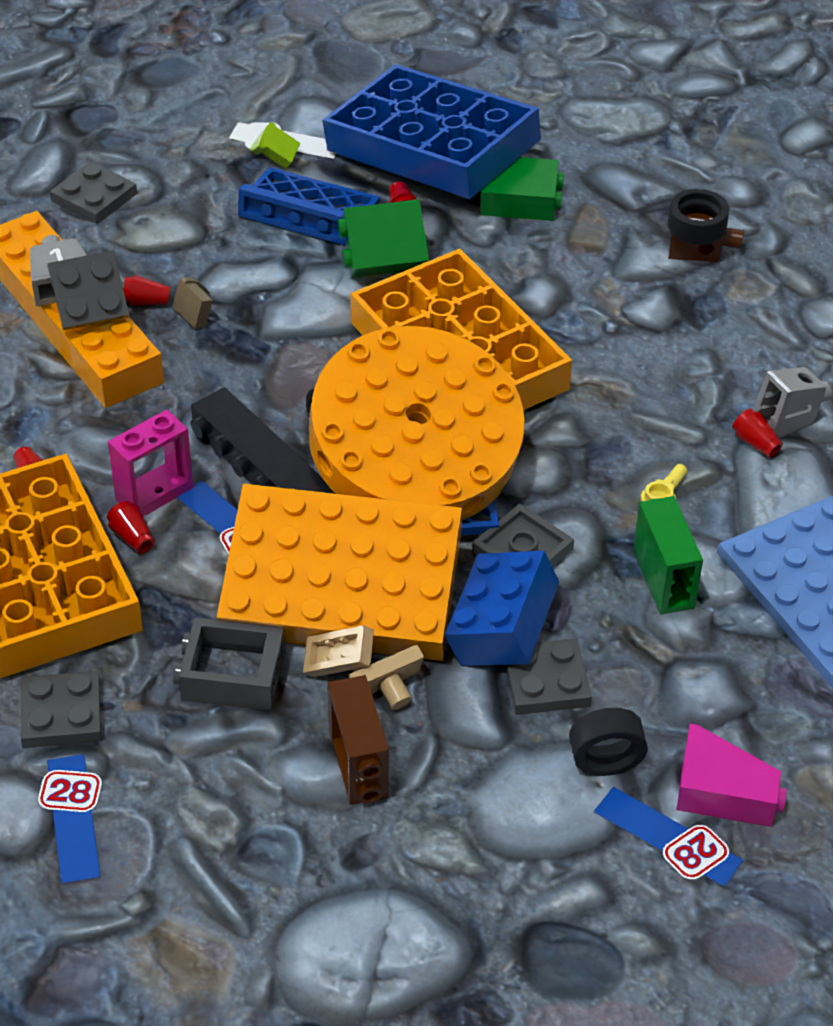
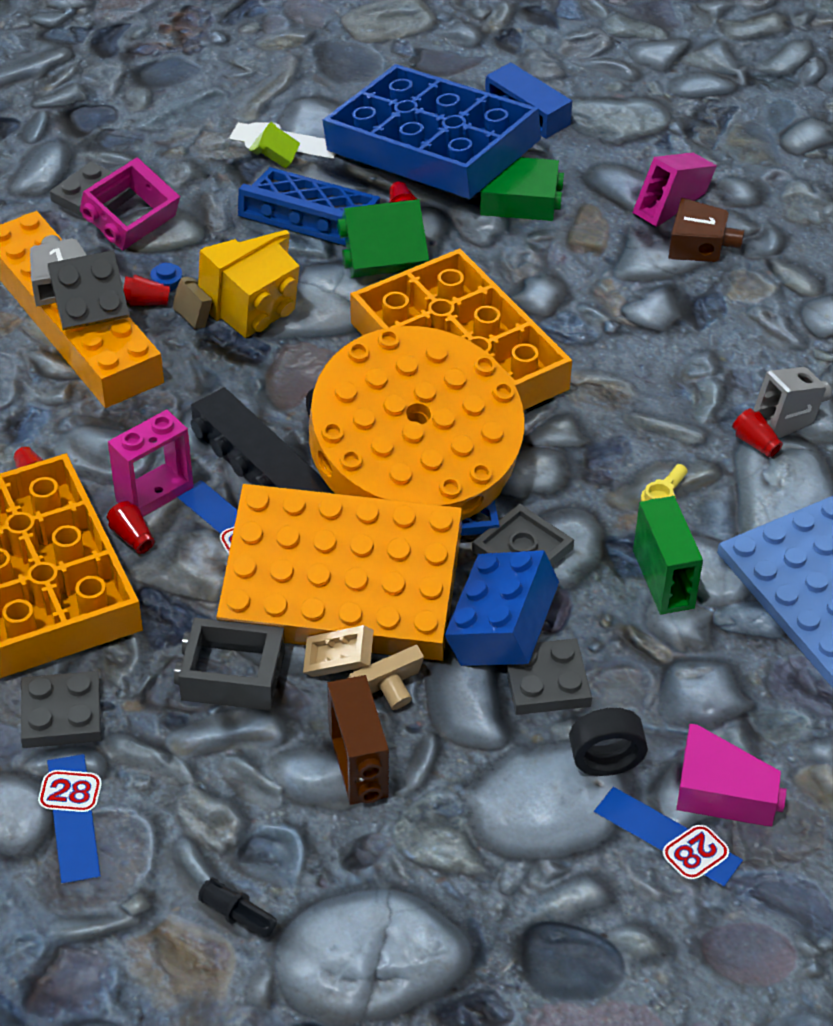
black tyre [667,188,729,245] -> none
none -> dark pink window [79,157,180,251]
none -> blue plate [150,263,183,291]
none -> yellow piece [198,230,300,339]
none -> black axle [198,877,277,938]
none -> blue brick [485,62,572,139]
none -> dark pink slope [632,152,717,226]

